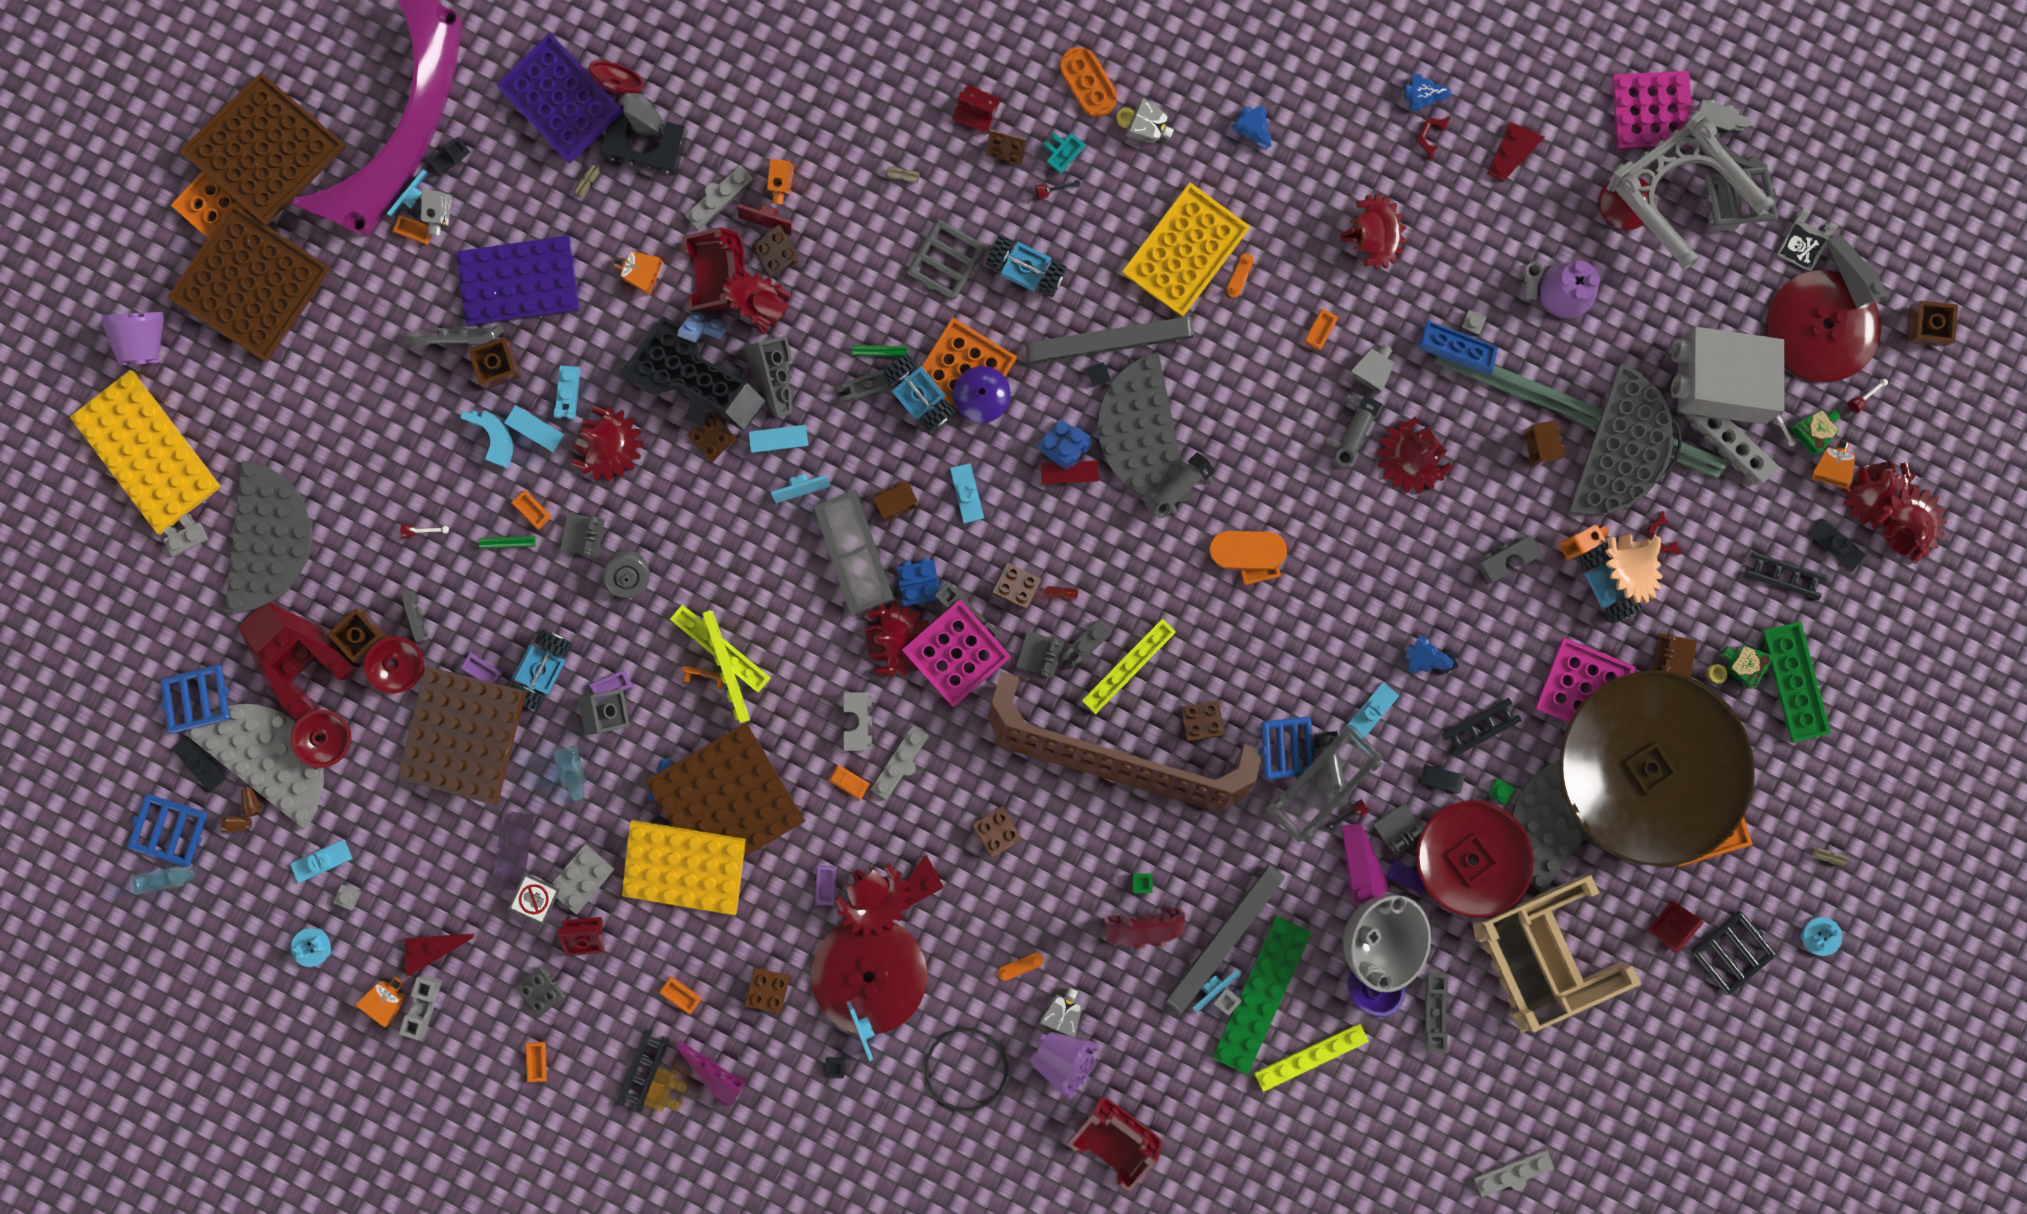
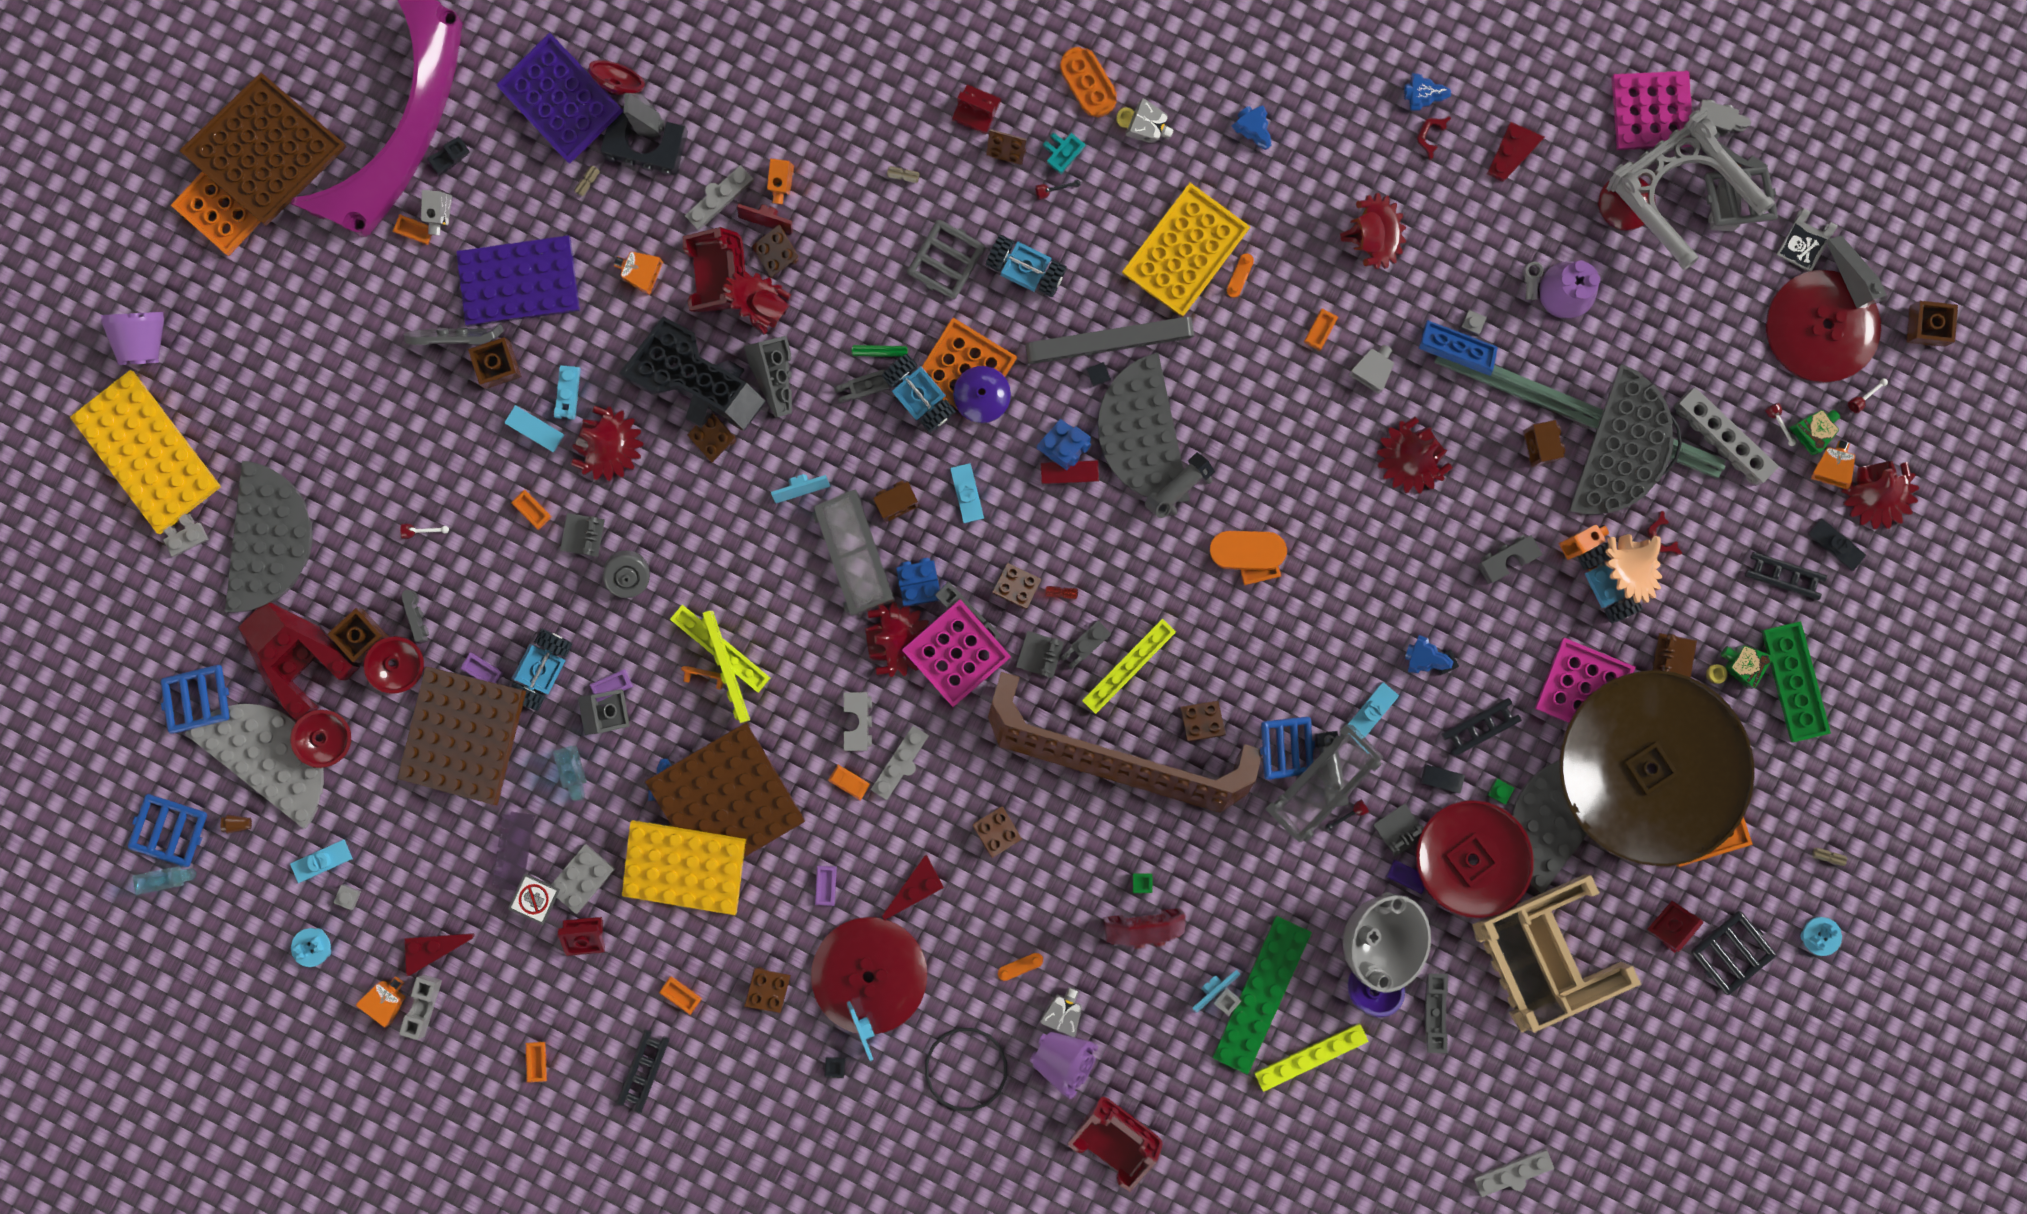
reddish brown plate [167,203,332,363] -> none
black piece [172,736,227,792] -> none
reddish brown cone [241,787,262,817] -> none
medium azure piece [387,170,427,217] -> none
medium azure arch [460,410,513,469] -> none
green axle [479,536,536,549] -> none
dark grey hinge [516,966,565,1017] -> none
clear yellow plate [644,1066,689,1112] -> none
magenta wedge [676,1041,746,1107] -> none
medium blue plate [678,312,728,342] -> none
medium azure piece [749,425,808,453] -> none
dark red piece [834,863,911,936] -> none
dark grey beam [1165,864,1285,1014] -> none
dark grey piece [1325,394,1382,469] -> none
magenta wedge [1341,823,1388,904] -> none
light grey brick [1671,327,1784,424] -> none
dark red piece [1875,487,1947,564] -> none

